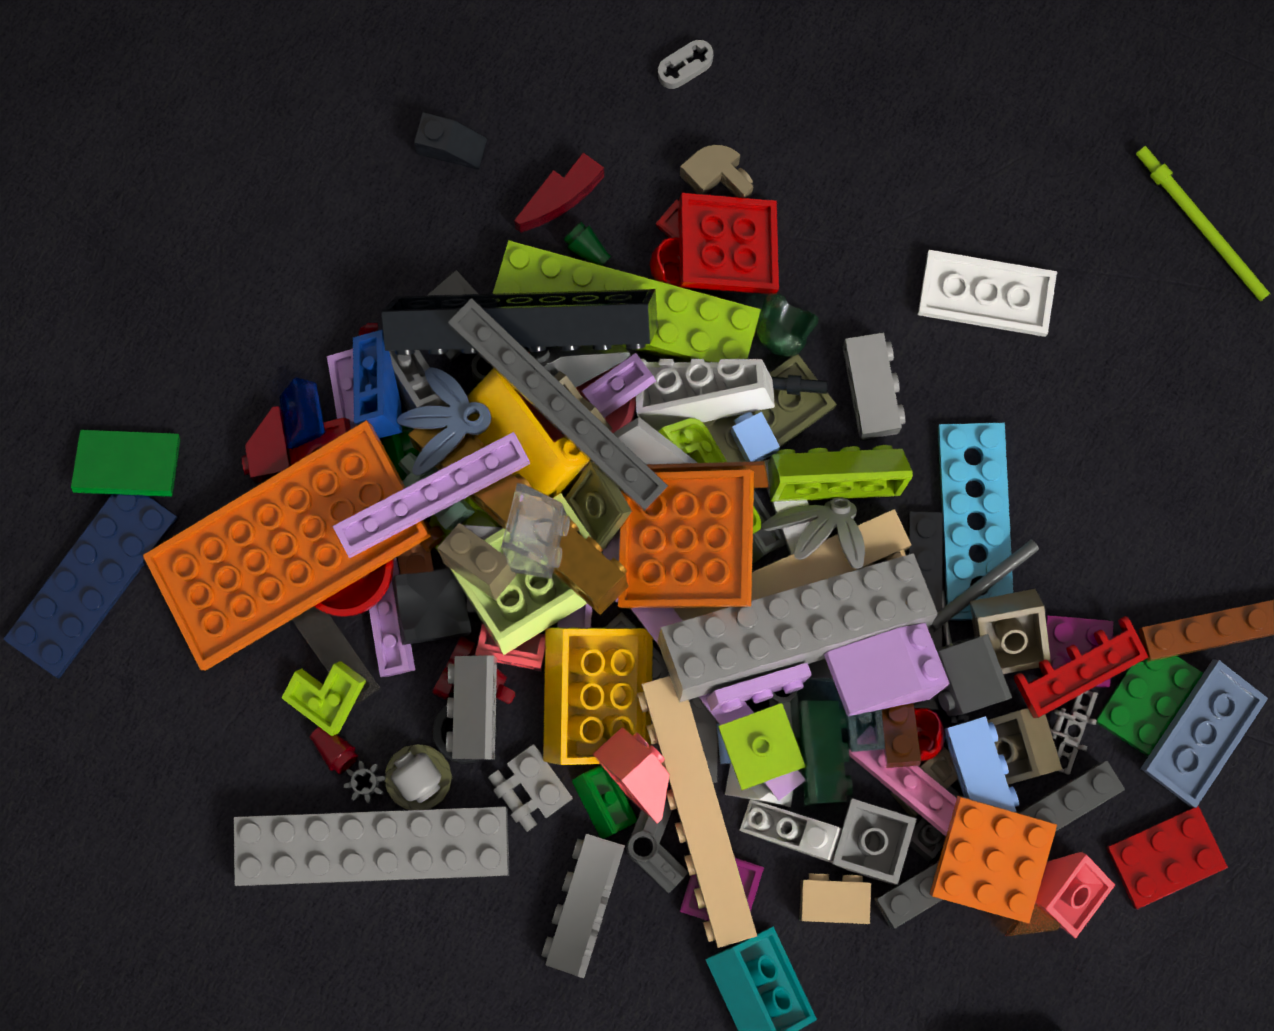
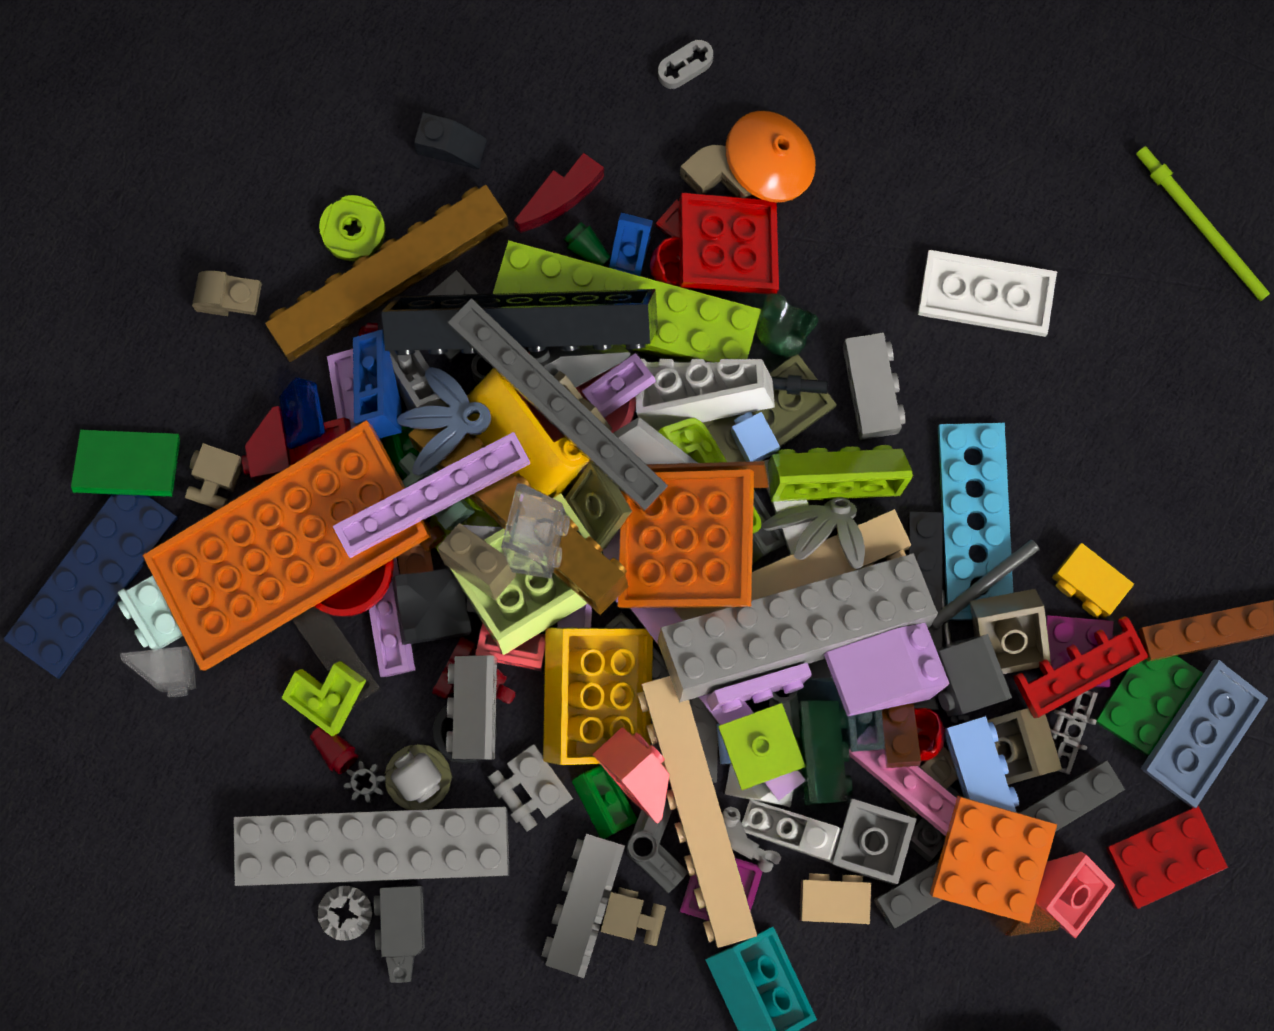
none -> light aqua bracket [118,575,183,652]
none -> clear slope [120,646,196,697]
none -> dark tan brick [185,443,243,509]
none -> dark tan brick [192,271,262,316]
none -> pearl gold brick [265,185,508,362]
none -> light grey gear [318,886,372,940]
none -> lime plate [319,195,386,261]
none -> dark grey hinge [374,886,425,983]
none -> dark tan brick [601,887,666,946]
none -> blue slope [609,213,653,276]
none -> light grey arm [722,807,781,872]
none -> orange dish [726,111,816,202]
none -> yellow brick [1052,543,1134,618]

